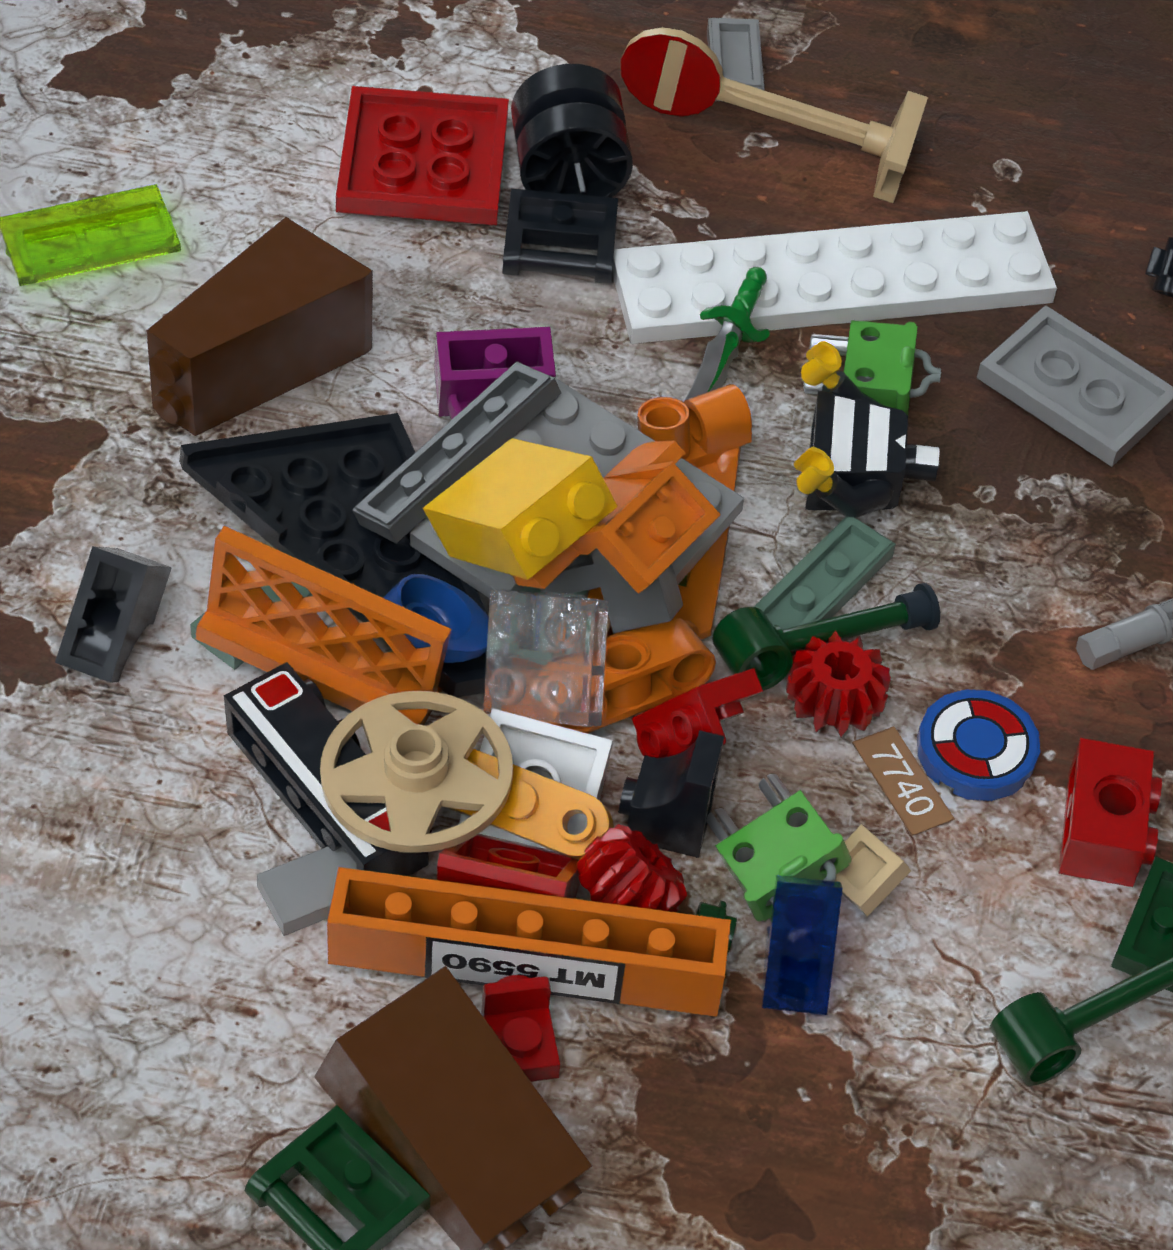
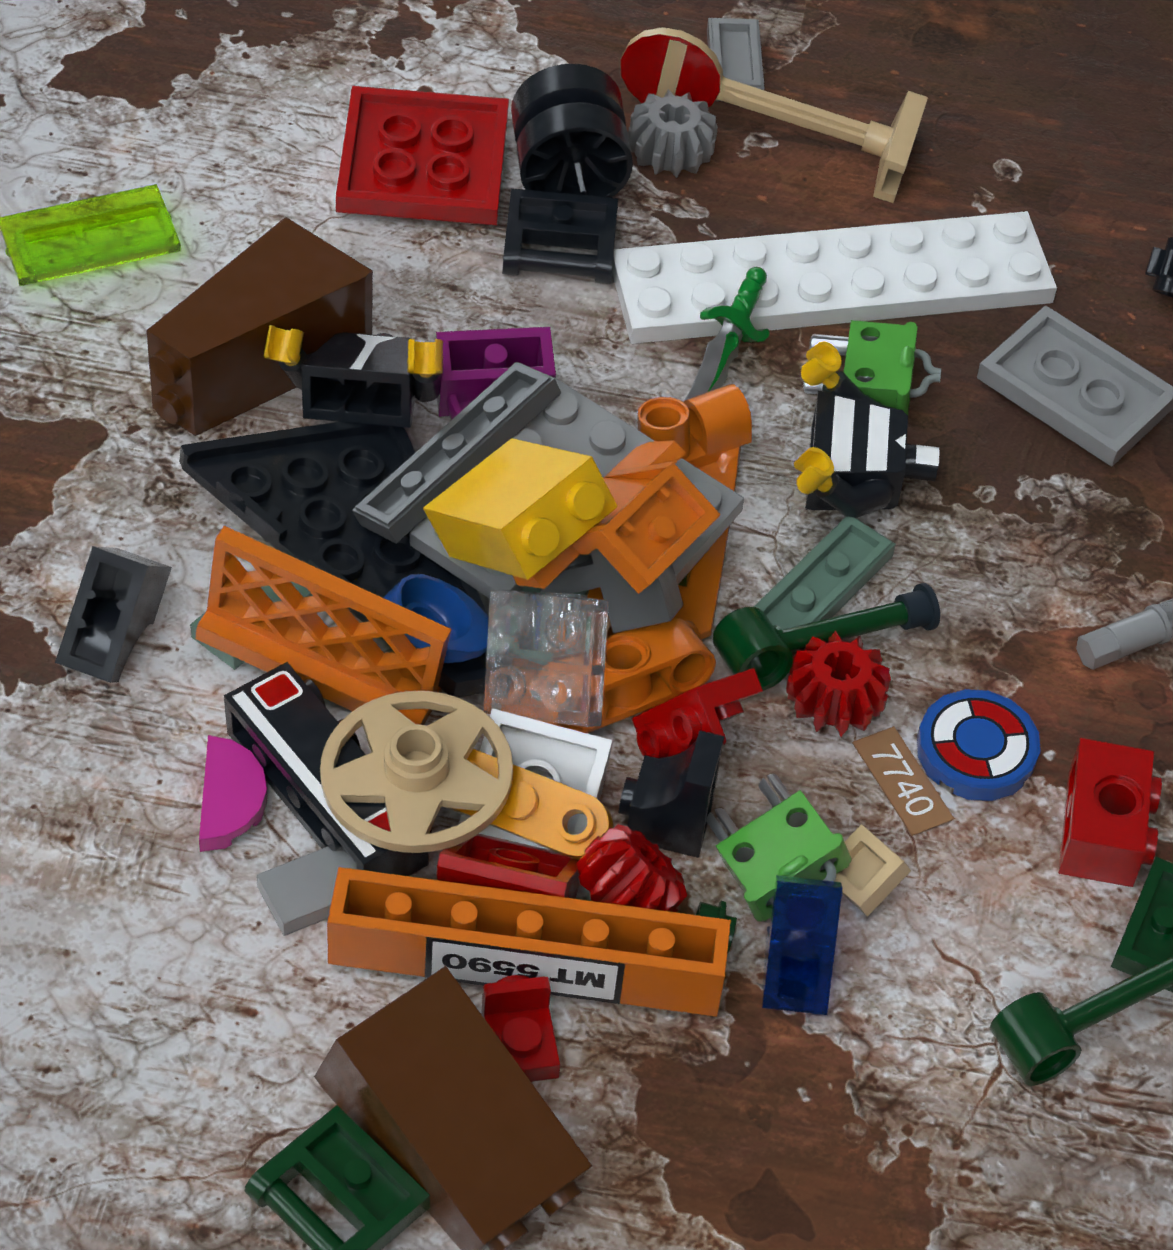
none -> dark pink tile [199,735,267,852]
none -> black torso [264,325,443,428]
none -> light grey gear [628,89,718,178]

